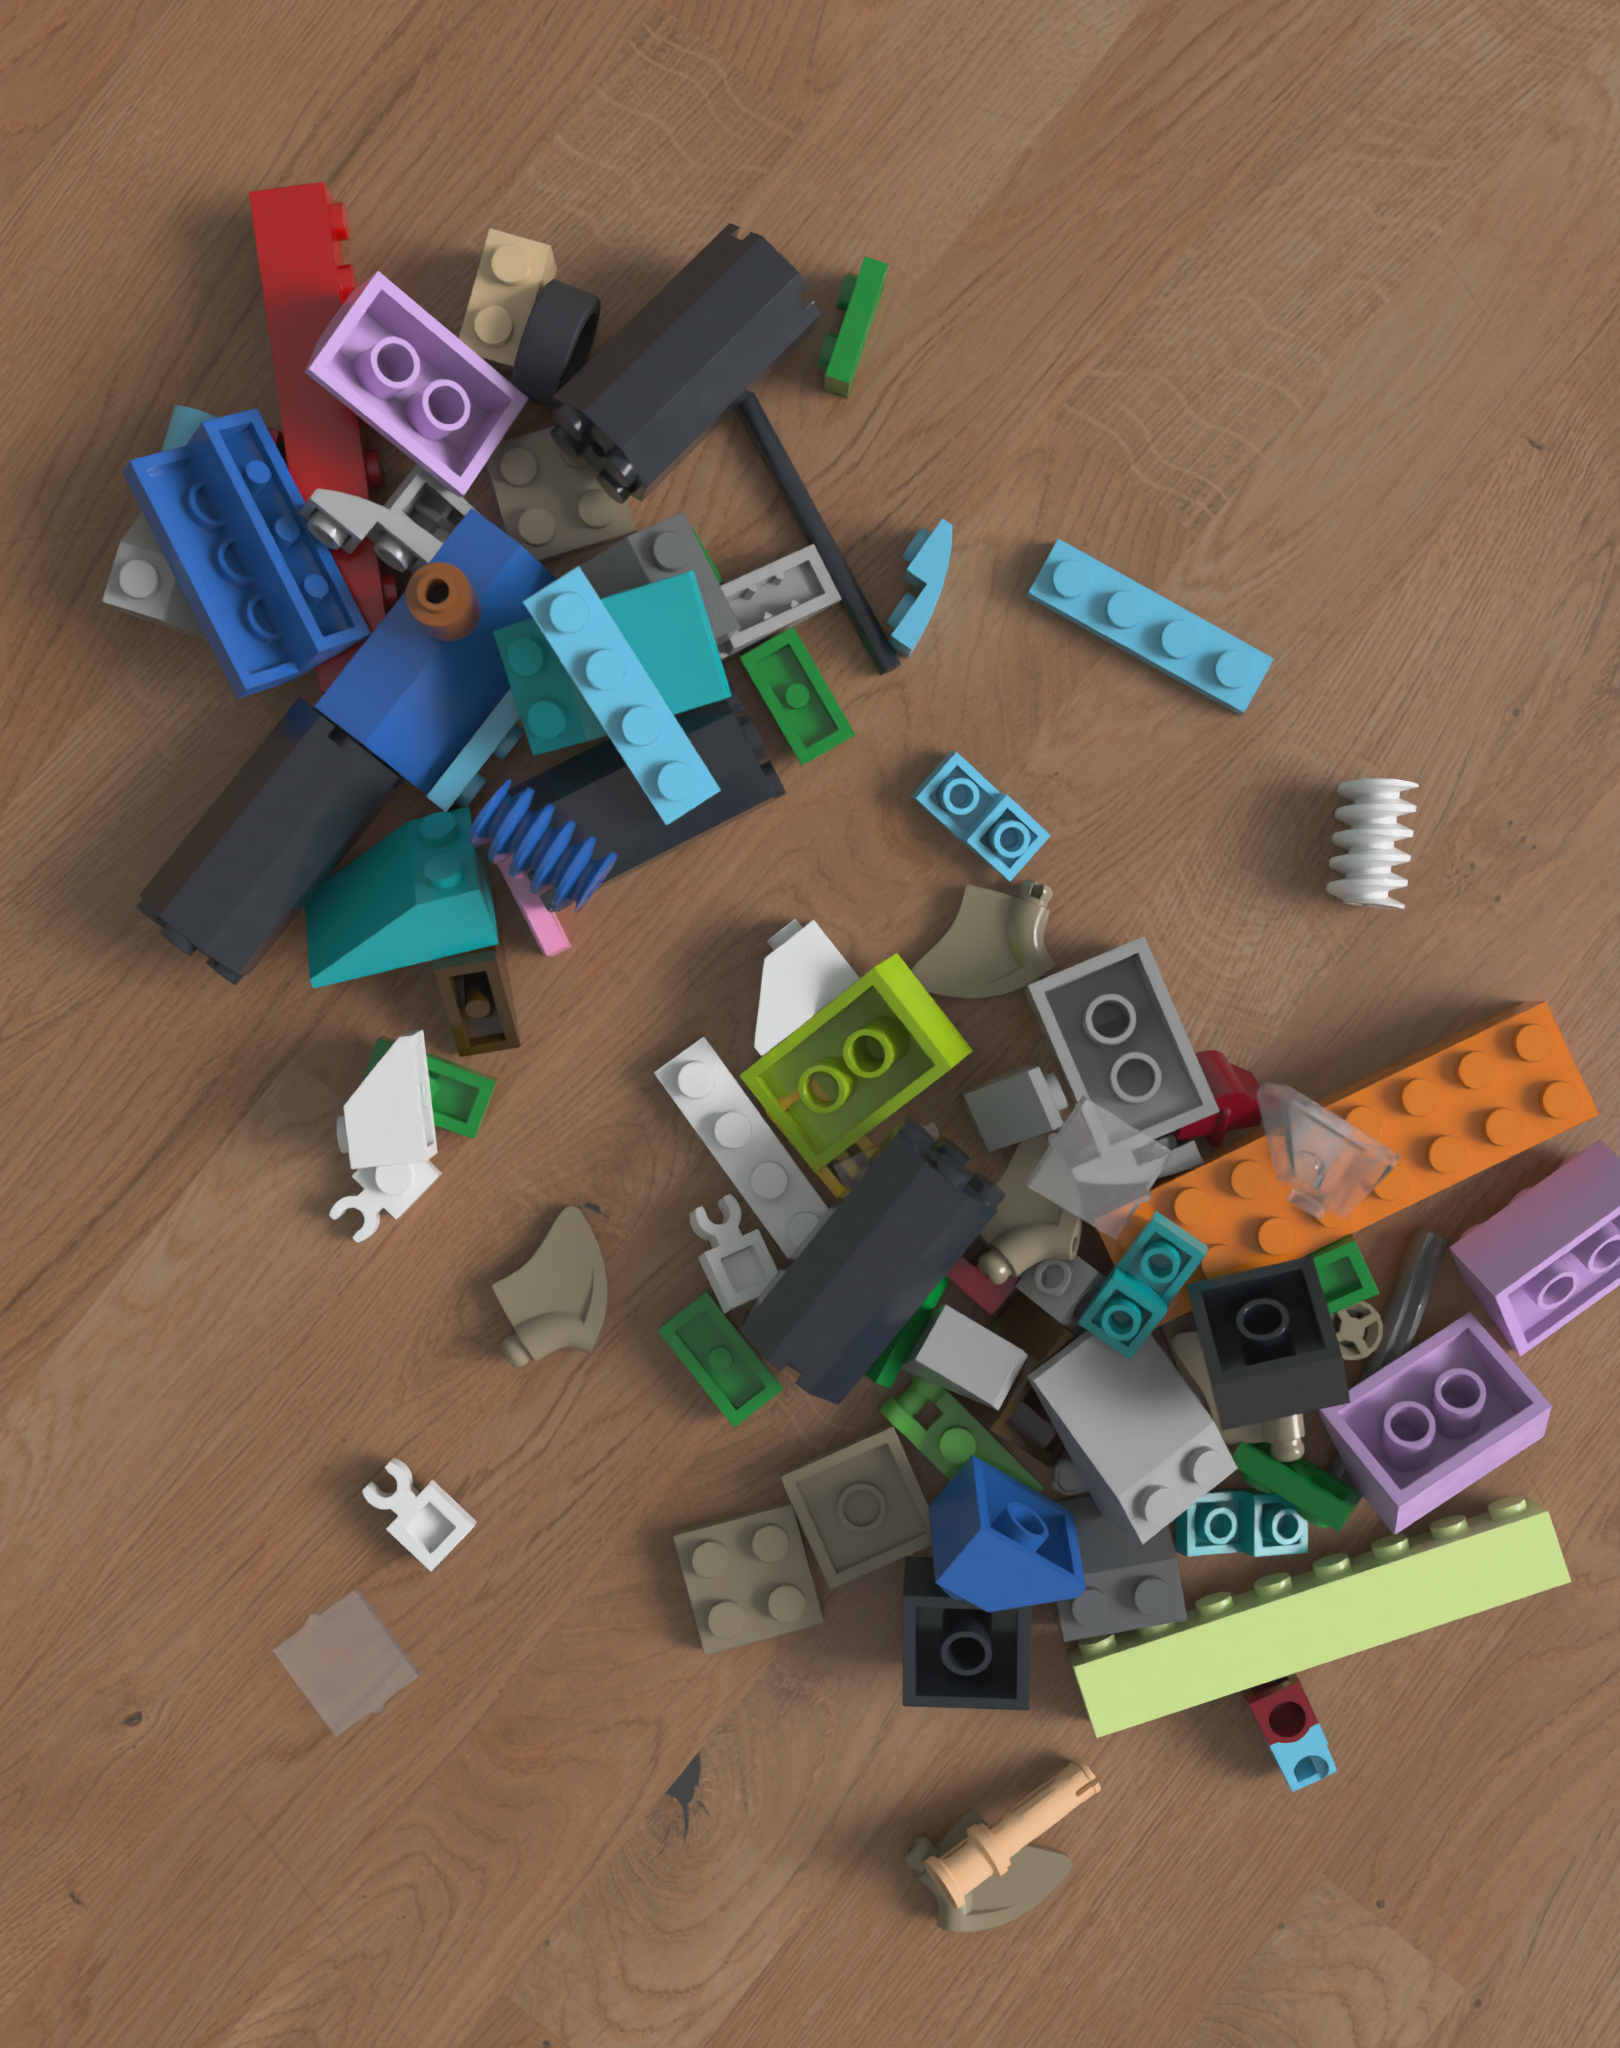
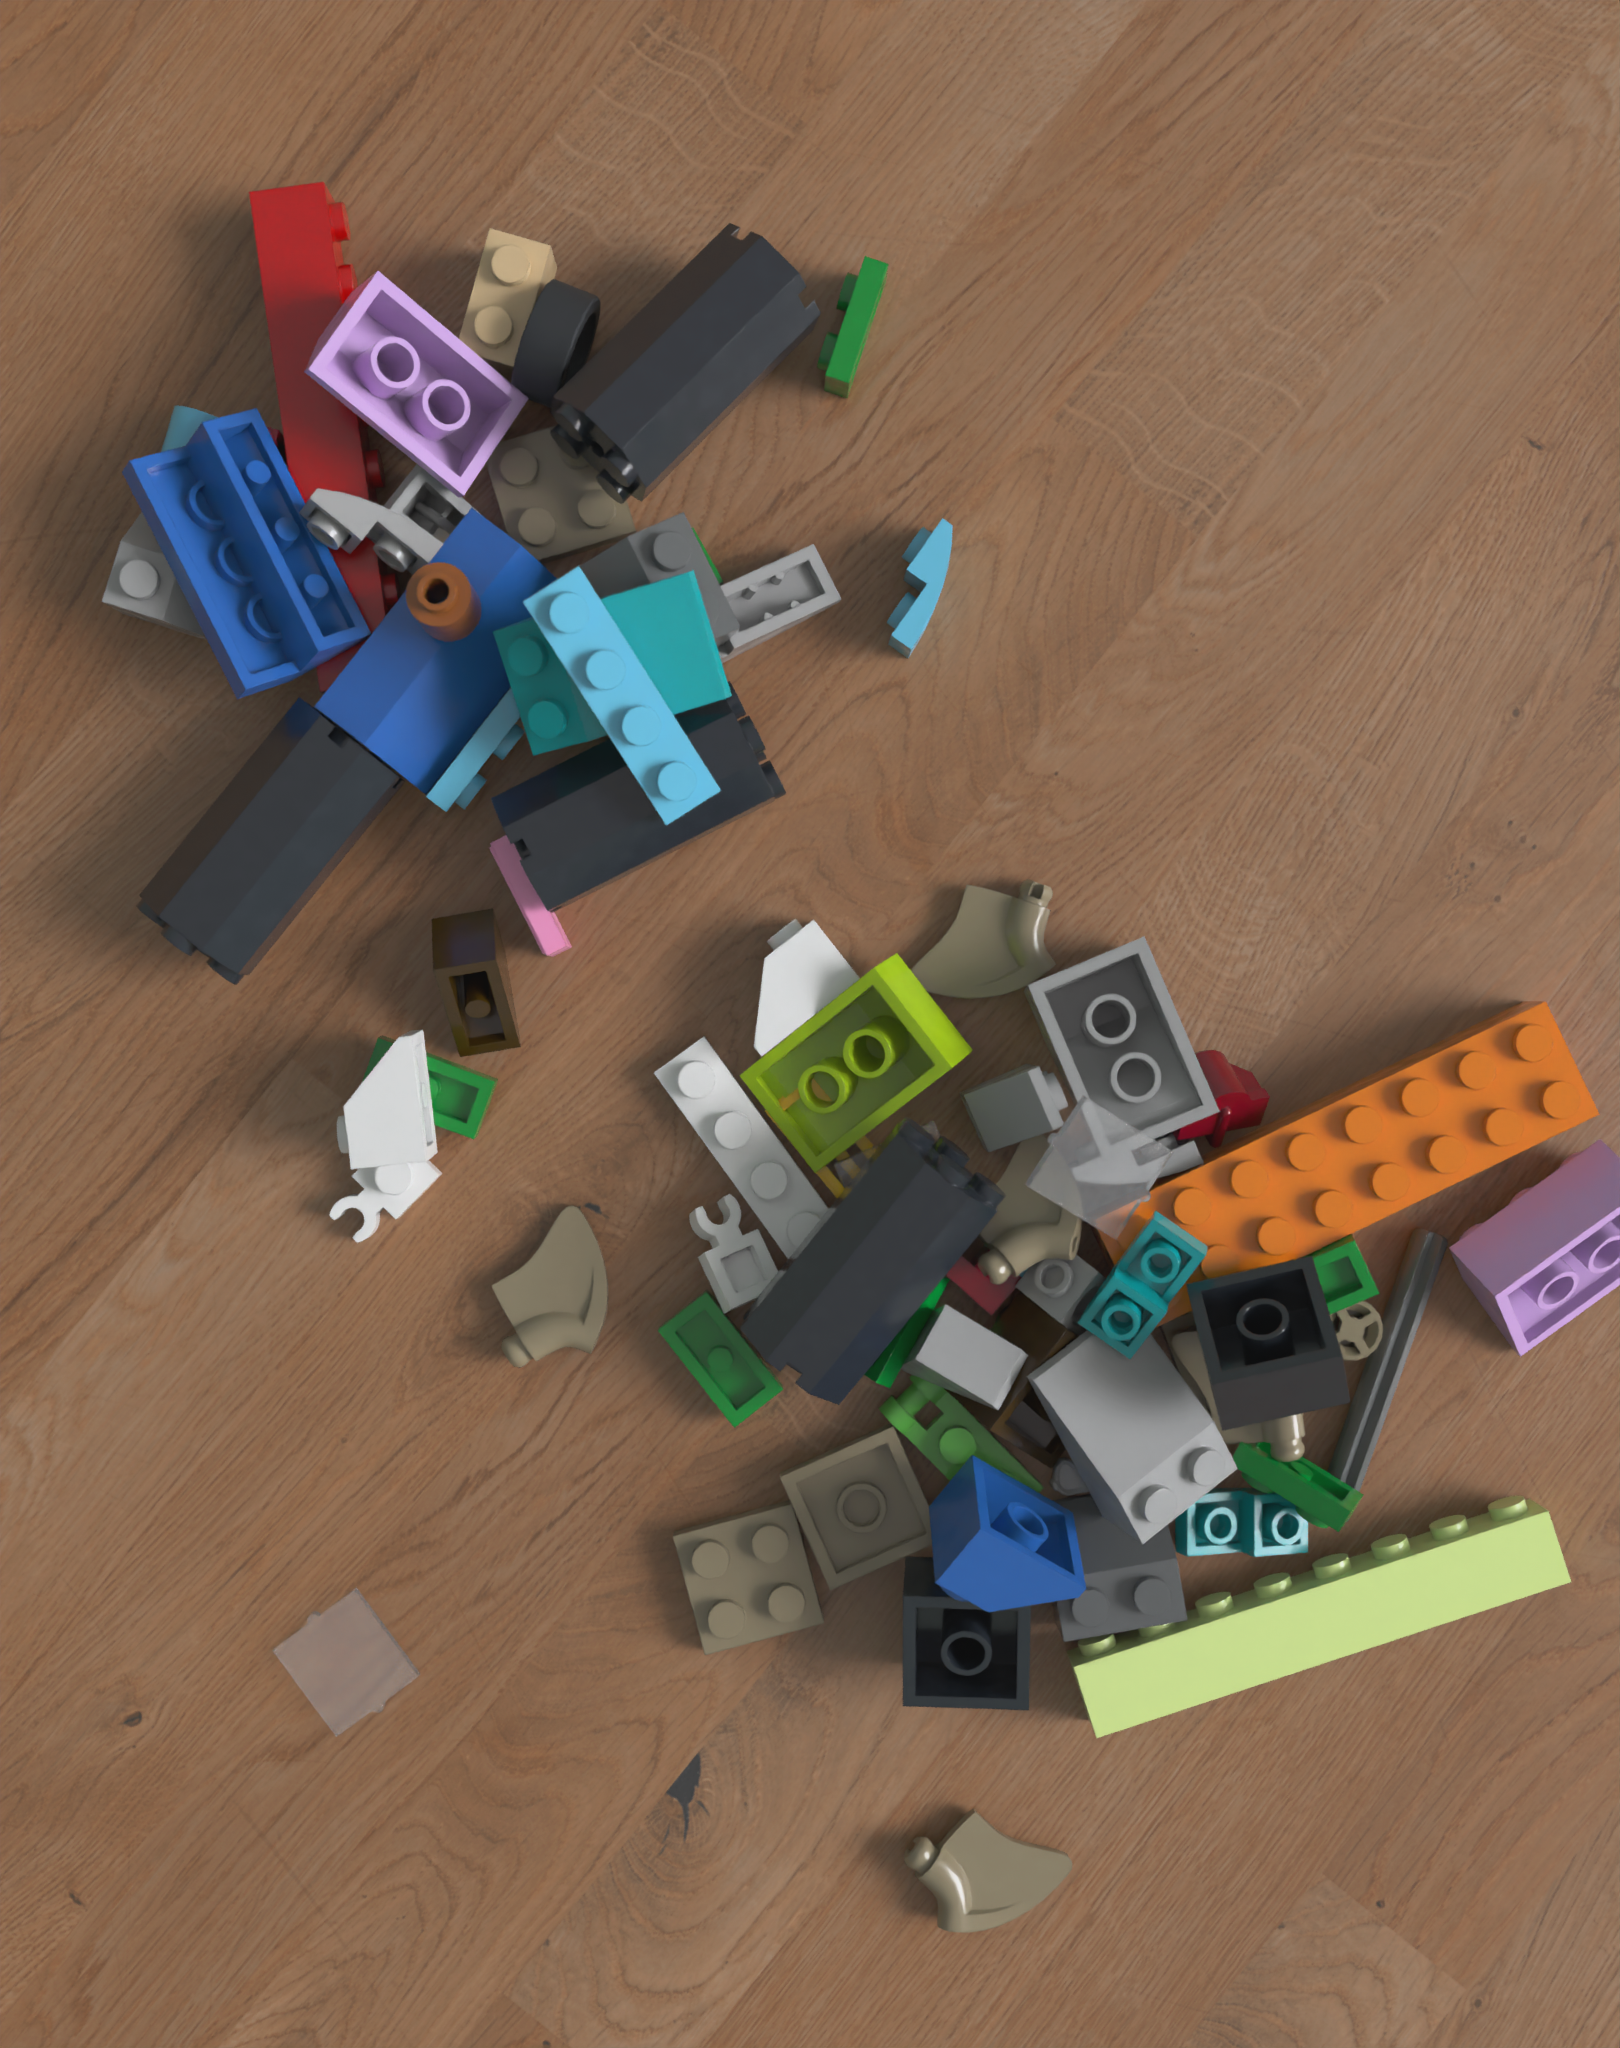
teal slope [305,807,499,989] -> none
white plate [362,1458,477,1571] -> none
blue piece [467,779,617,914] -> none
black piece [735,392,902,676] -> none
green plate [739,627,856,768] -> none
medium azure slope [910,750,1051,882] -> none
light nougat pin [924,1757,1101,1910] -> none
medium azure plate [1026,538,1274,716] -> none
leg [1240,1673,1337,1793] -> none
clear slope [1256,1082,1401,1220] -> none
lavender slope [1319,1312,1552,1535] -> none
white piece [1326,778,1419,910] -> none

